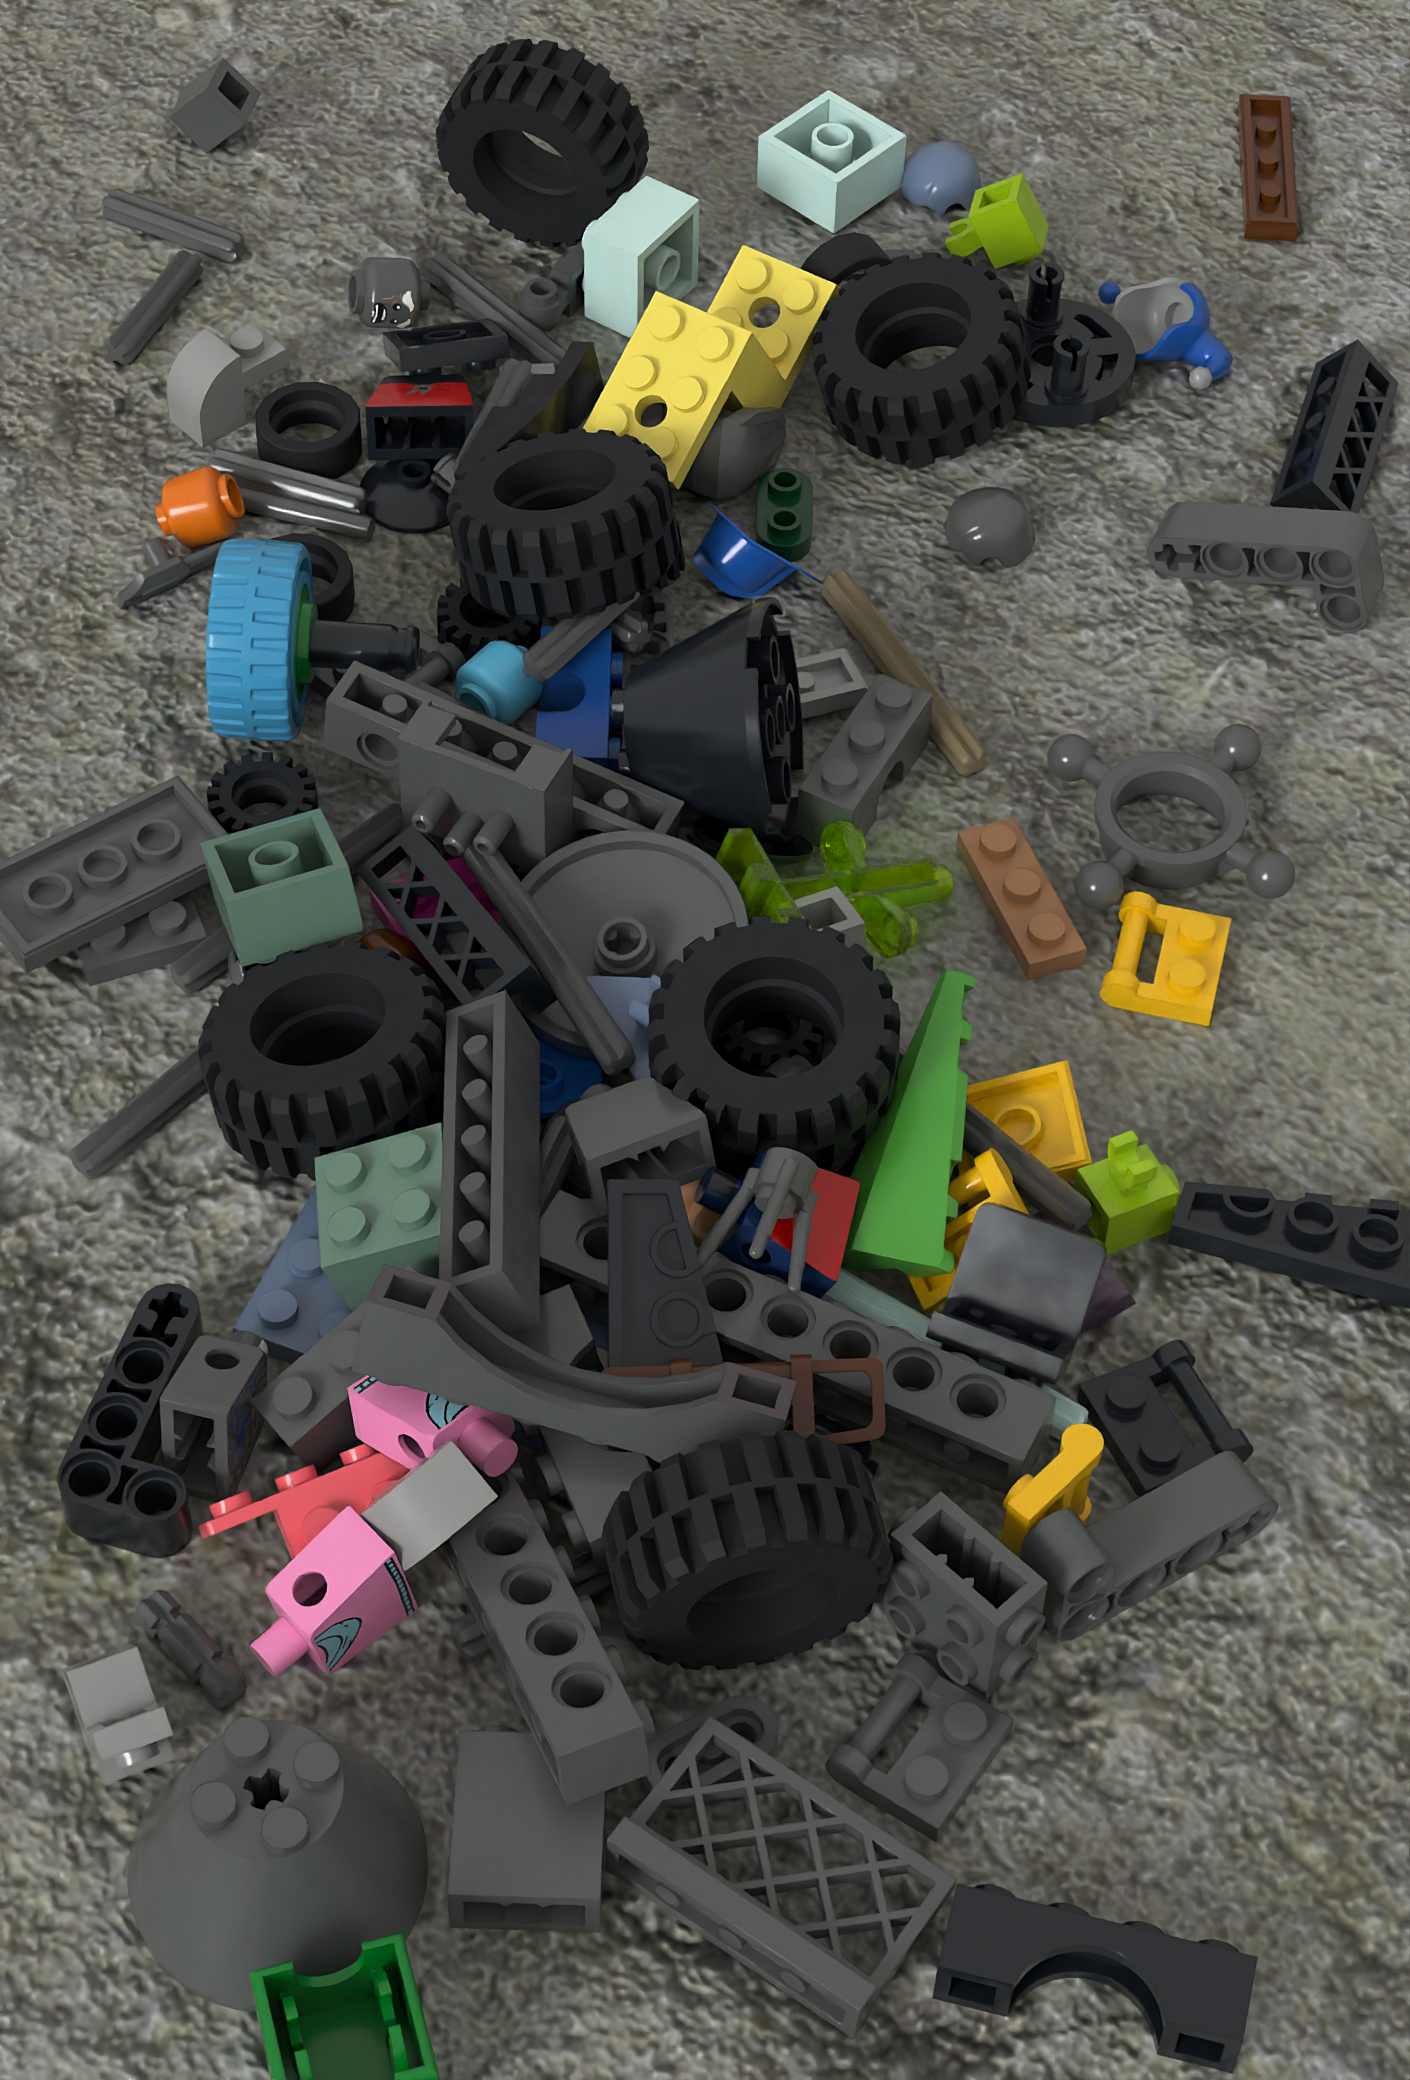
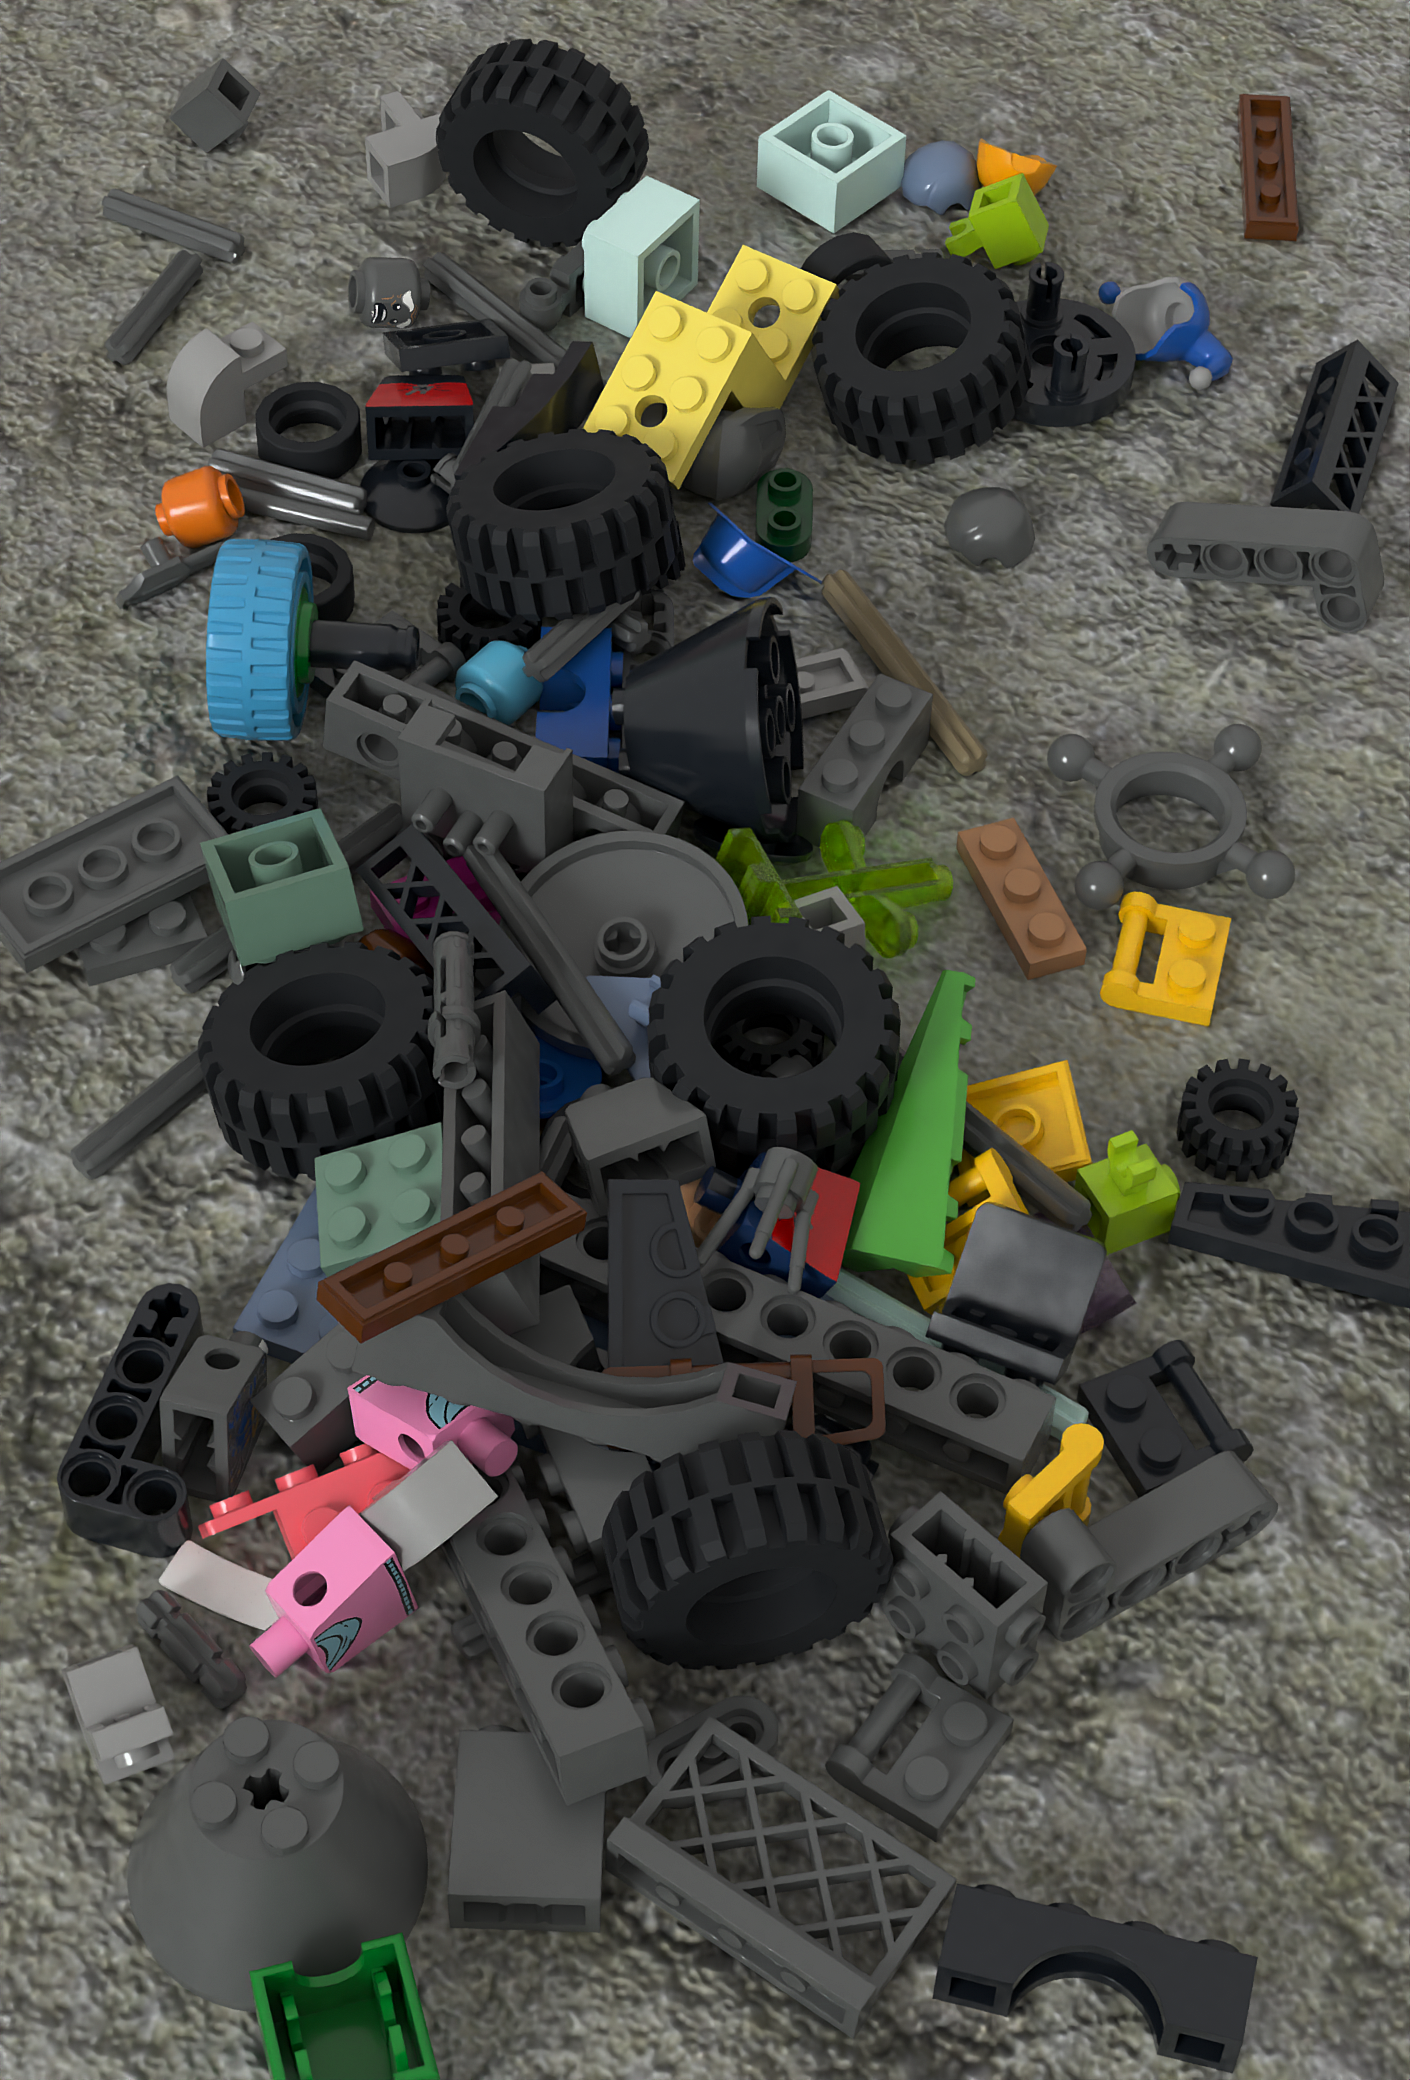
none -> white sticker [159,1540,279,1631]
none -> reddish brown tile [316,1171,587,1344]
none -> light grey brick [365,90,447,208]
none -> dark grey pin [428,931,480,1089]
none -> light orange piece [976,138,1057,196]
none -> black tyre [1176,1058,1299,1182]

